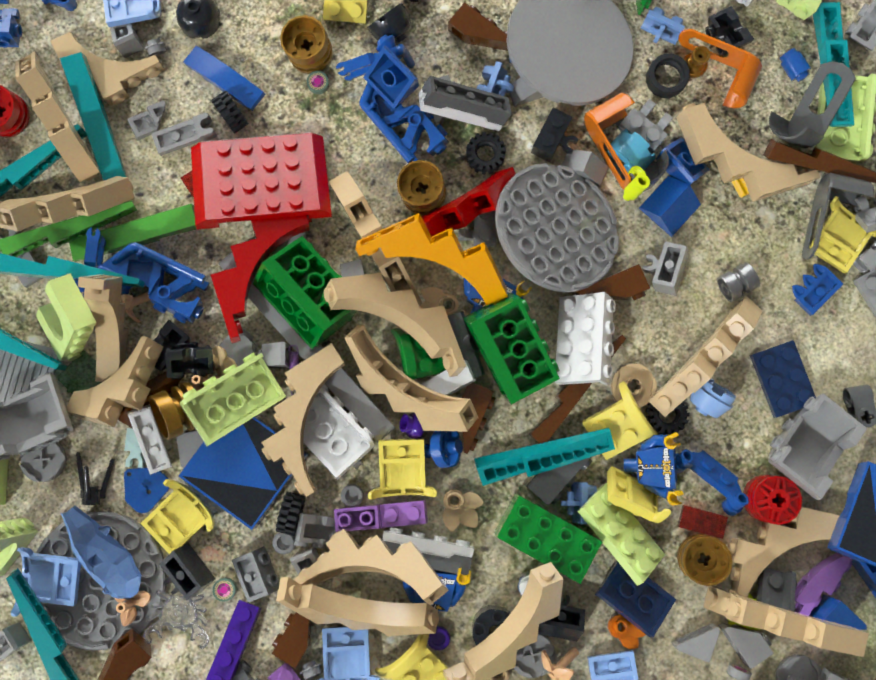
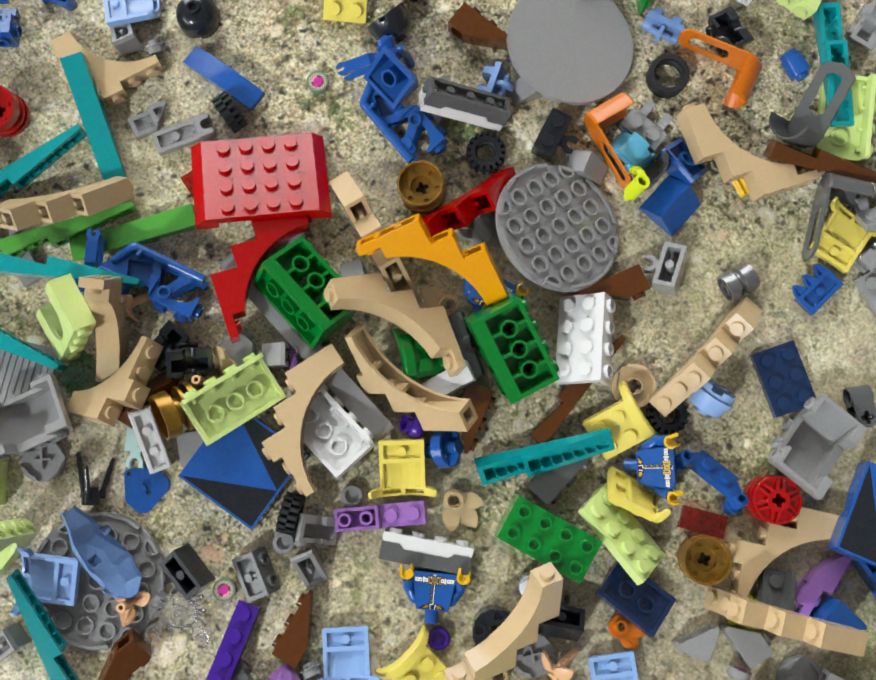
tan arch [15,51,100,182] -> none
light yellow piece [141,479,215,554] -> none
tan arch [276,577,439,636] -> none
pearl gold wheel [280,15,333,74] -> none
tan arch [294,529,449,605] -> none
medium blue hips [561,482,597,524] -> none
pearl gold piece [684,46,711,78] -> none

